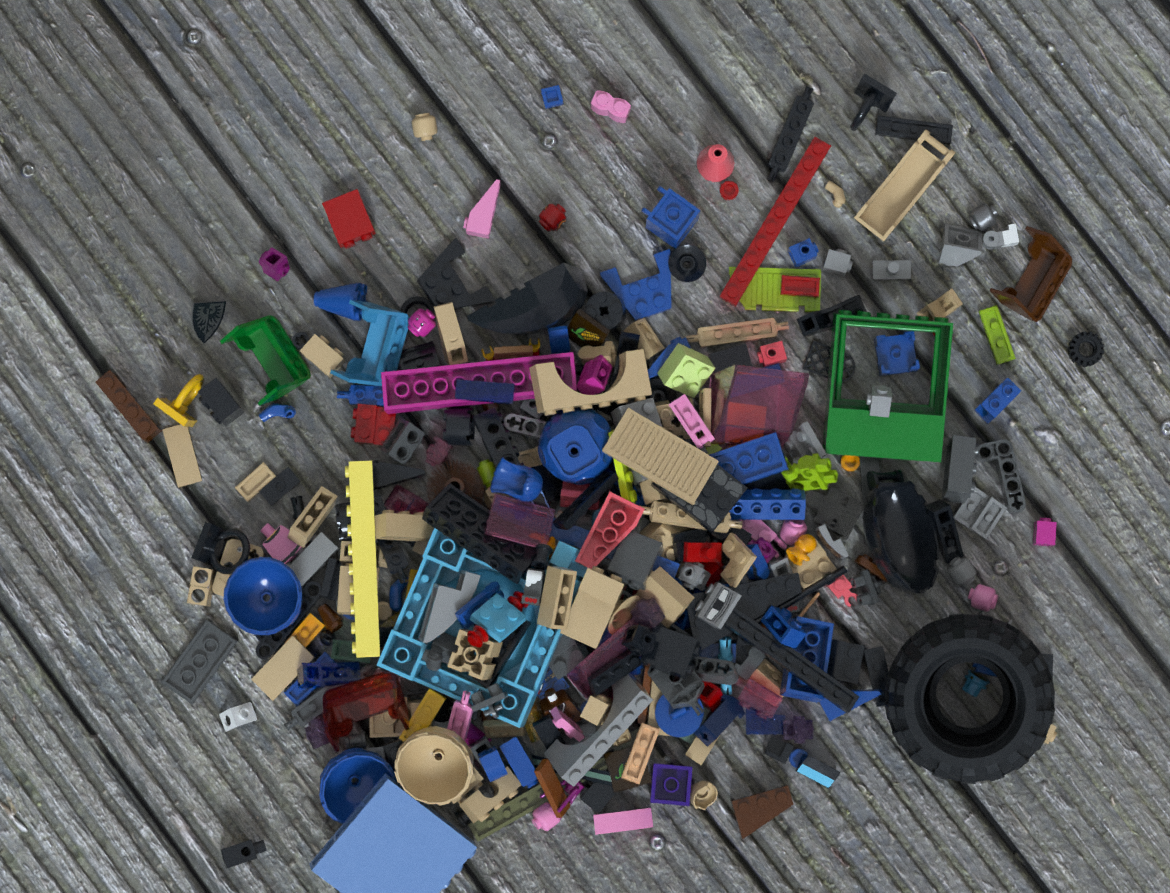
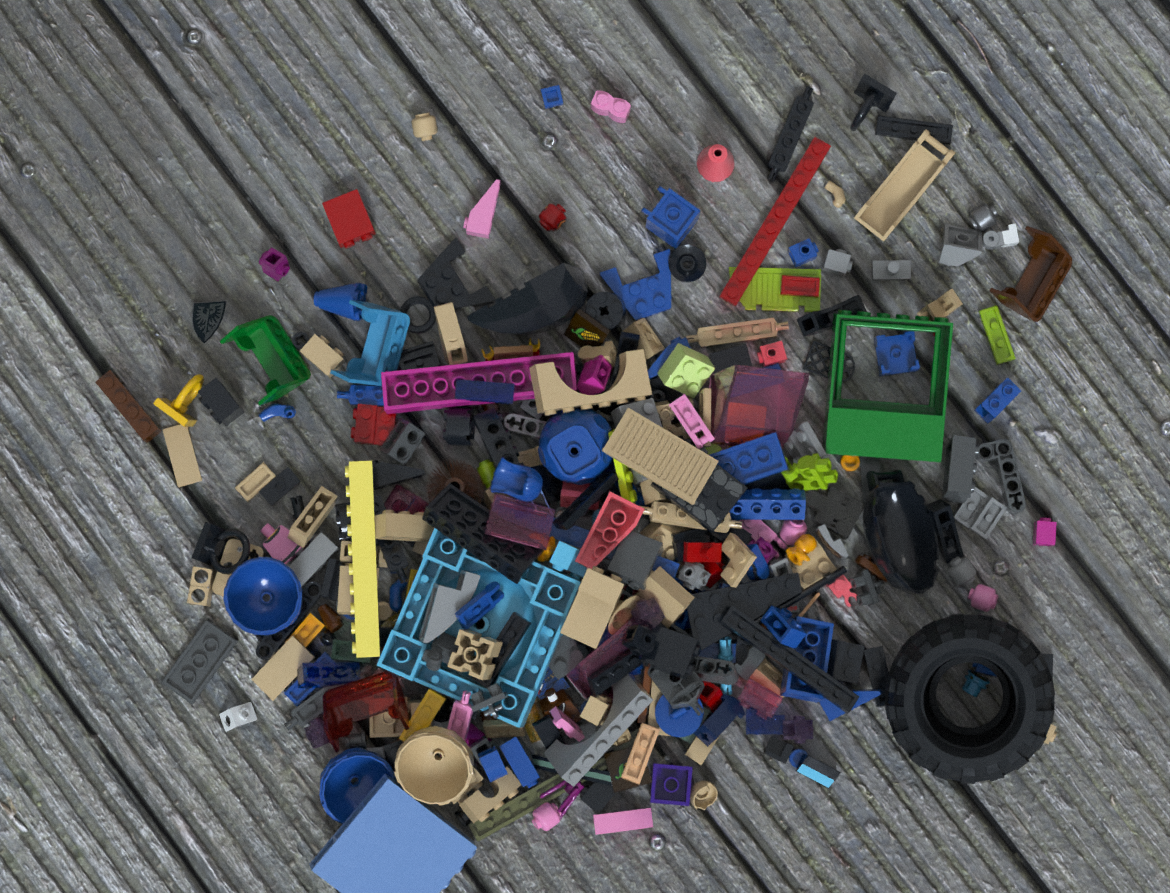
black torso [220,840,267,869] -> none
dark pink head [407,308,436,337] -> none
clear pink brick [425,436,452,468] -> none
medium azure plate [467,591,528,647] -> none
dark grey leg [521,568,546,606] -> none
black bush [532,544,553,570] -> none
dark orange tile [534,759,571,818] -> none
tan brick [537,565,577,630] -> none
blue slope [548,325,570,354] -> none
light grey slope [695,582,742,629] -> none
red tile [719,181,739,201] -> none
reddish brown wedge [731,785,794,839] -> none
light grey brick [866,385,892,418] -> none
black tyre [1068,331,1105,367] -> none

